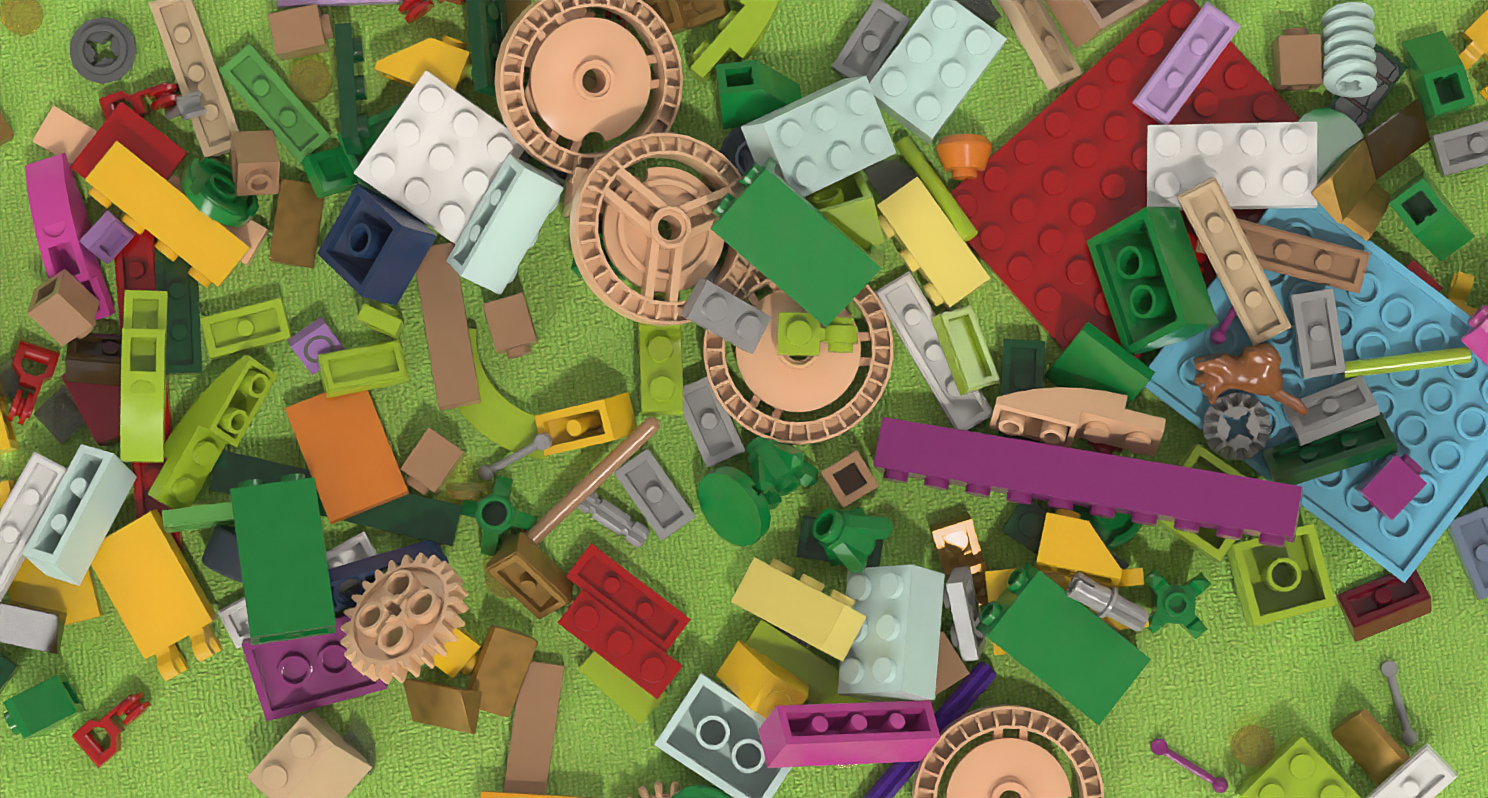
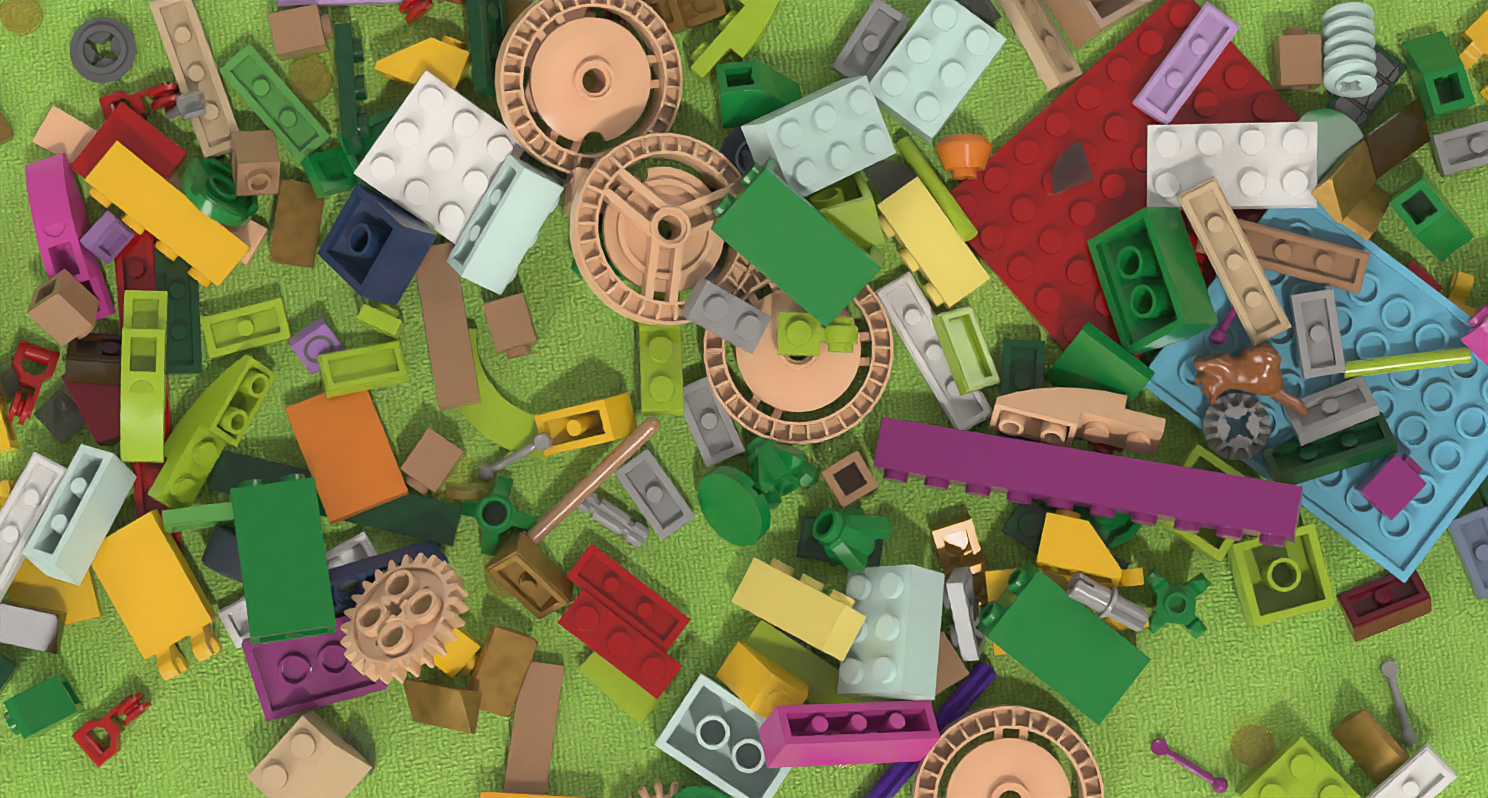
none -> clear smoke tile [1051,141,1094,195]

